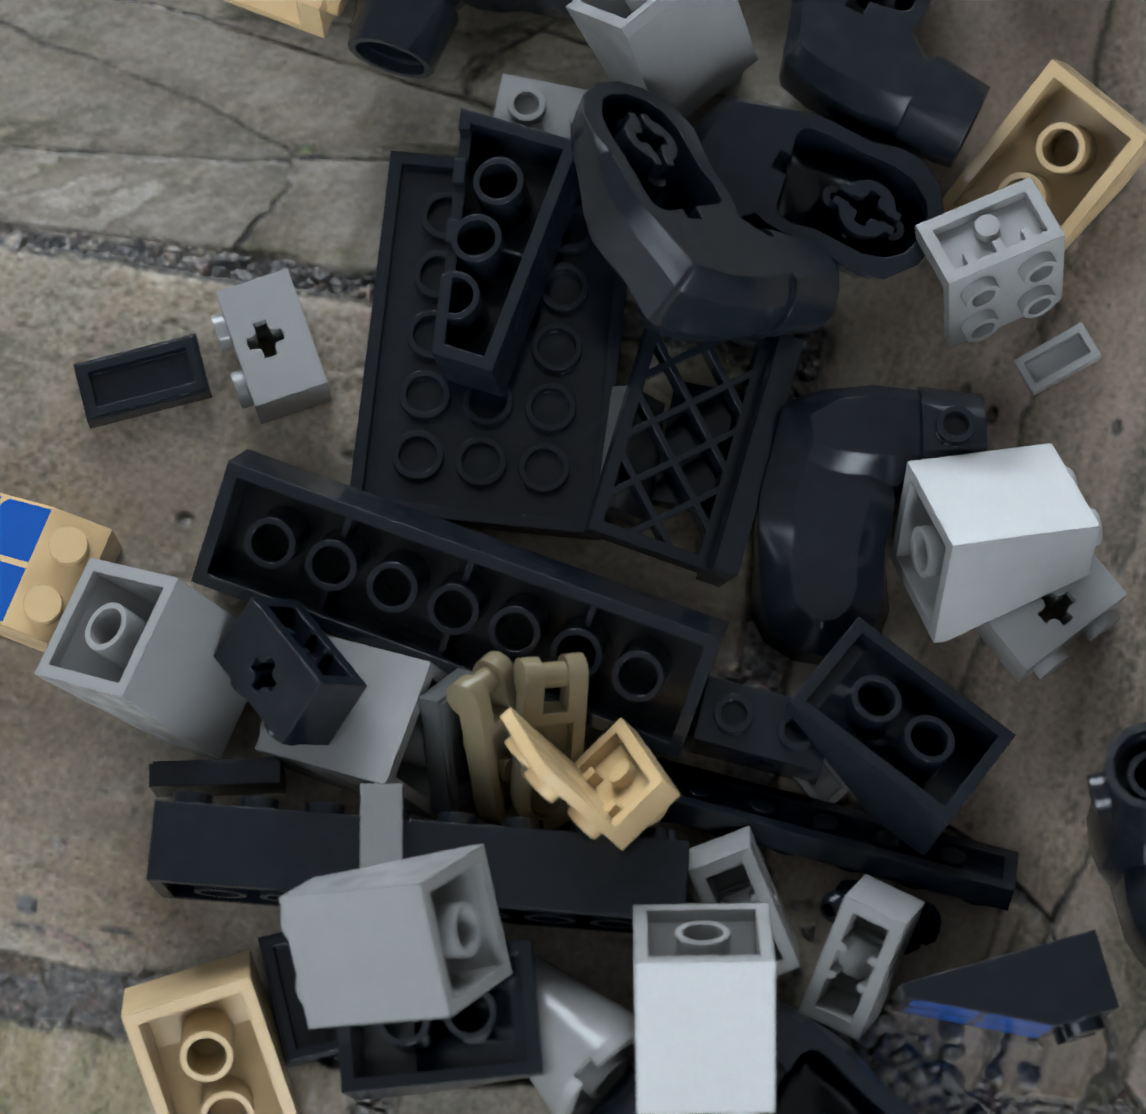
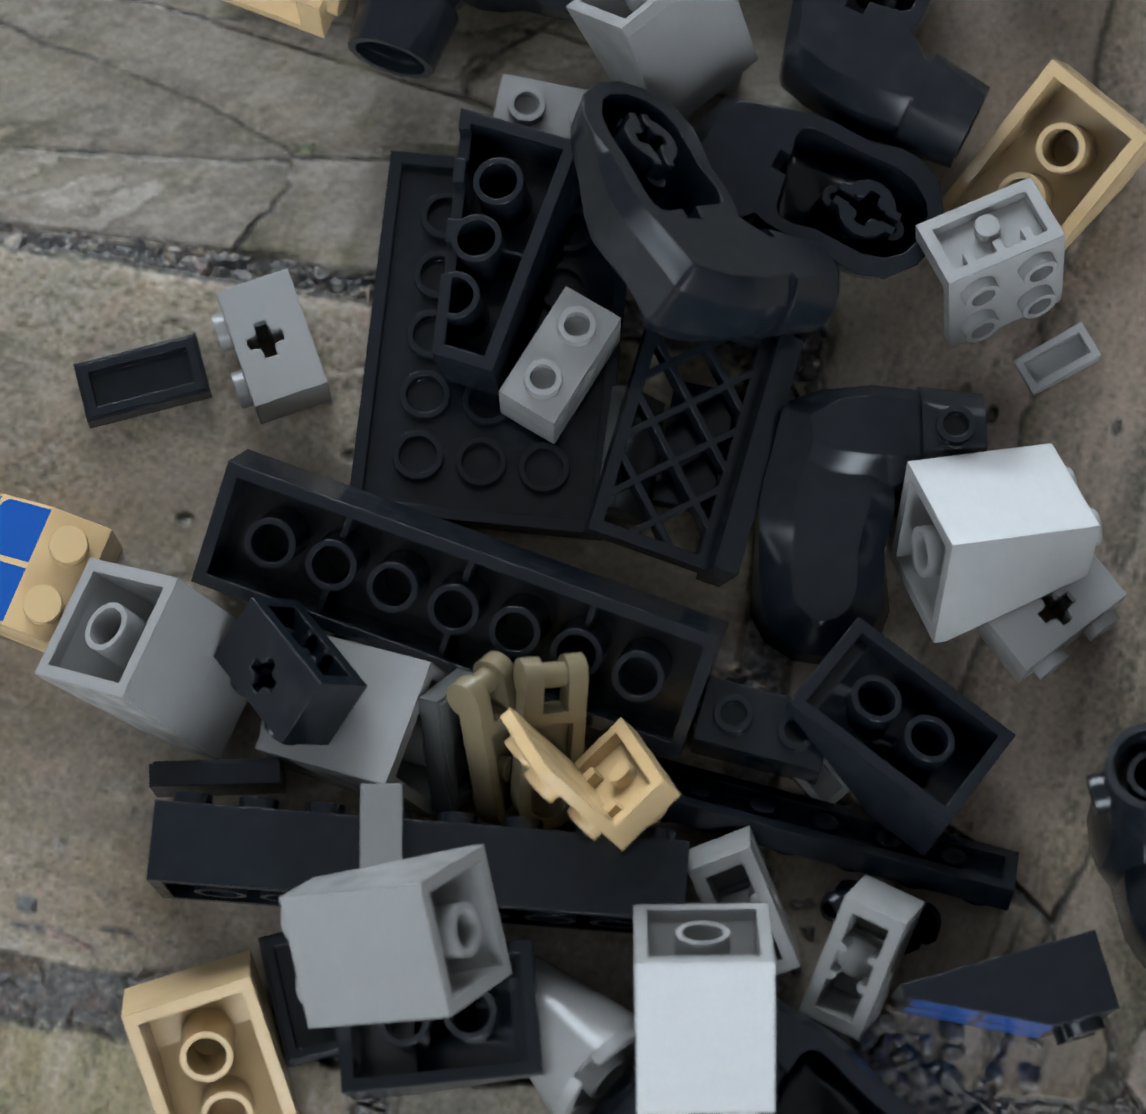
none -> light grey brick [499,286,621,444]

